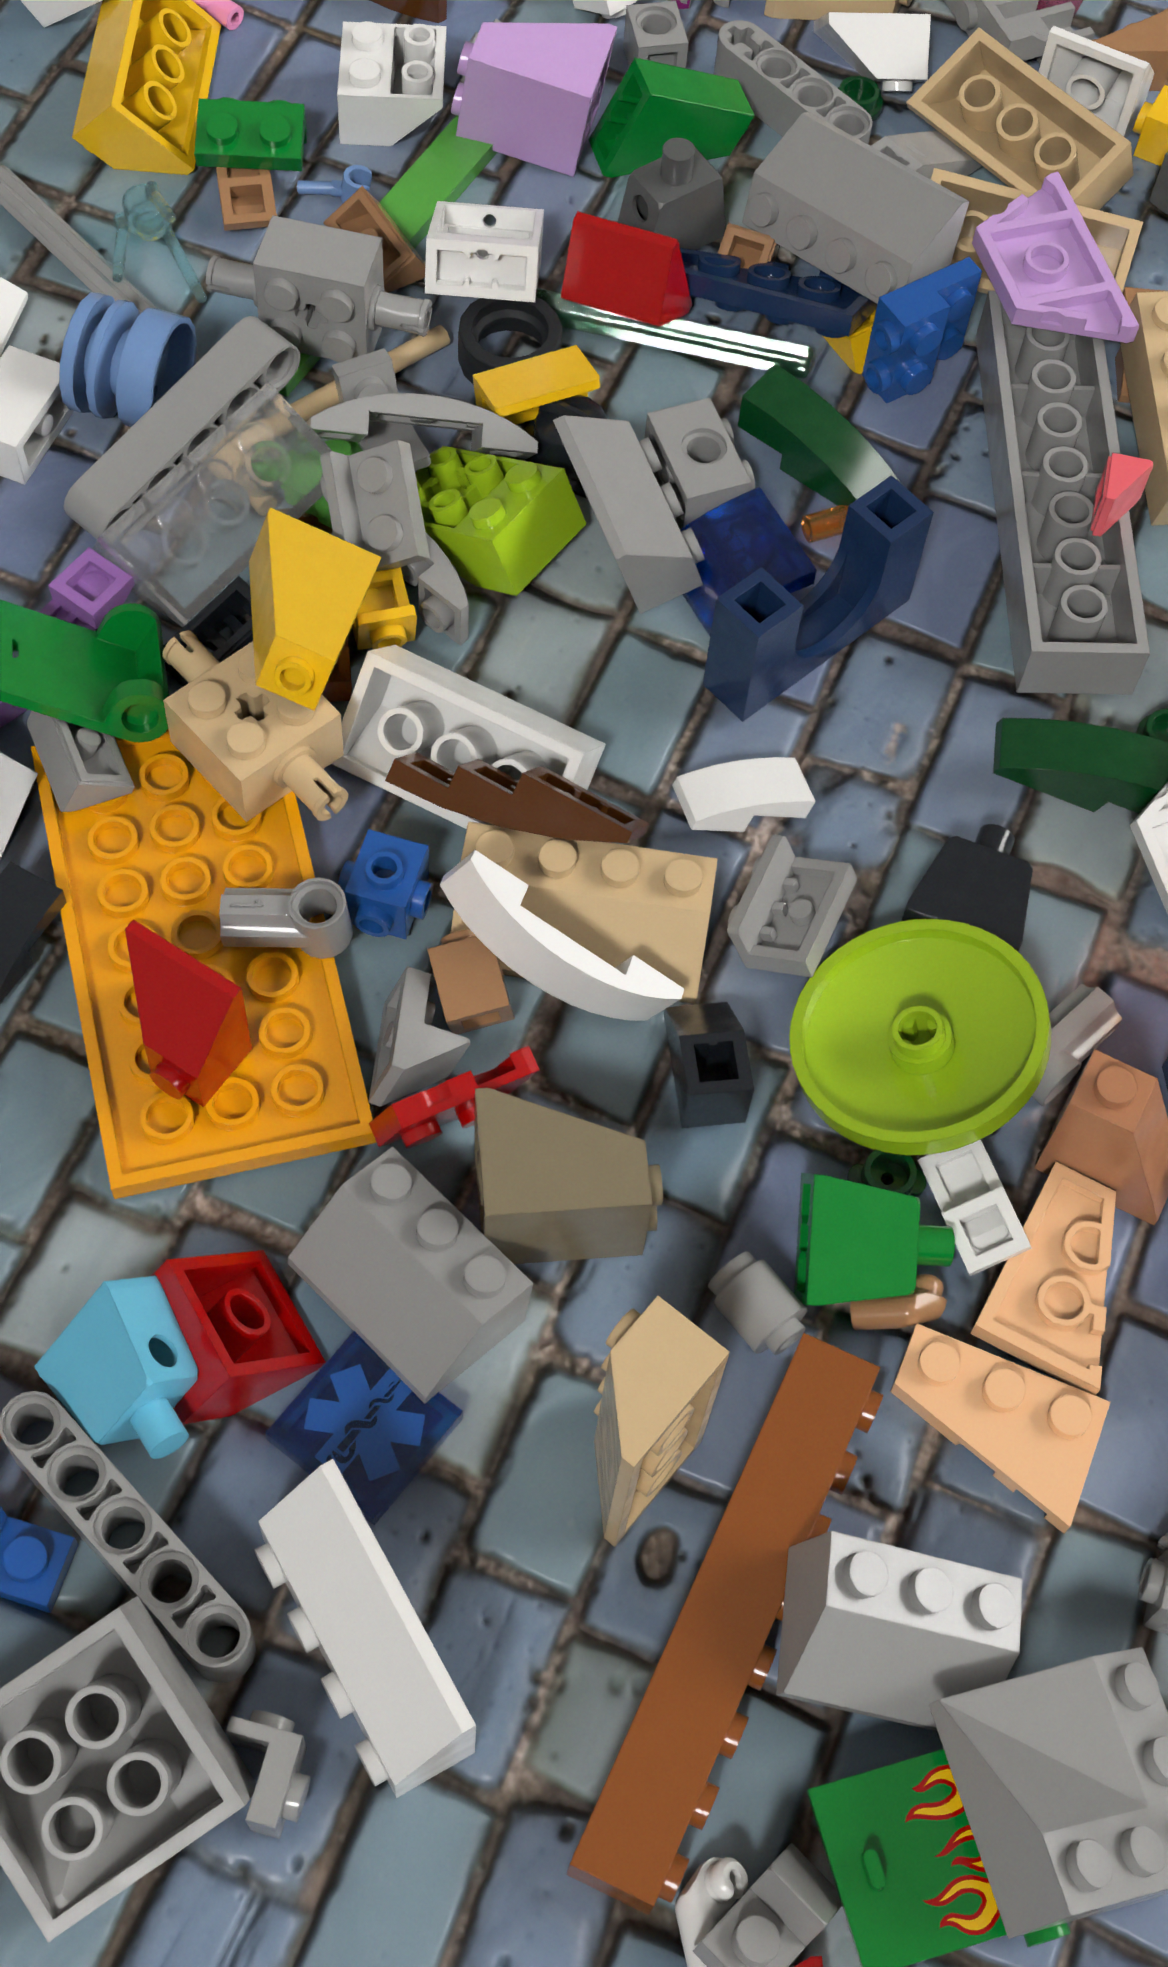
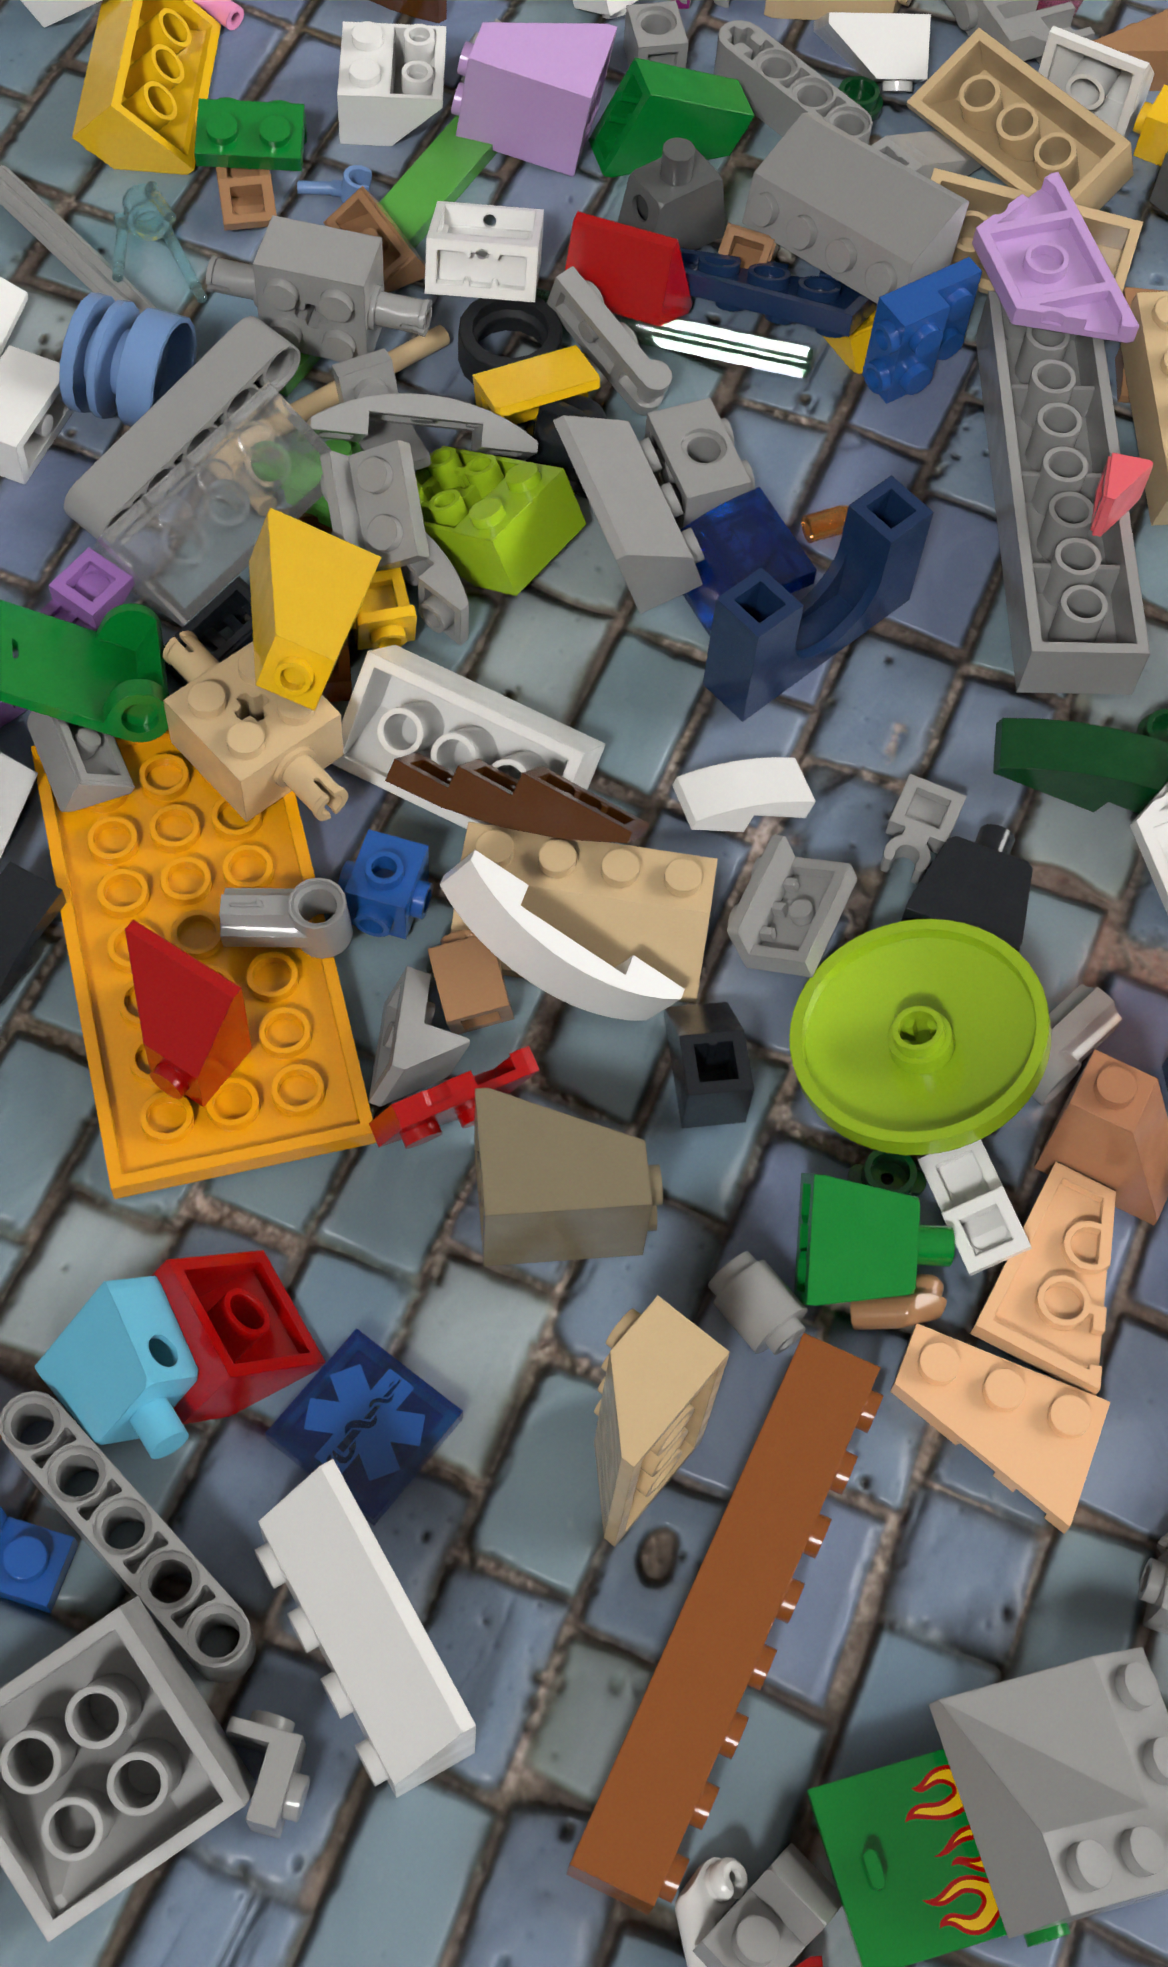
light grey slope [288,1146,533,1404] -> none
dark green slope [737,363,903,512] -> none
light grey slope [776,1531,1022,1732] -> none
none -> light grey plate [547,266,672,416]
none -> light grey plate [880,774,967,885]

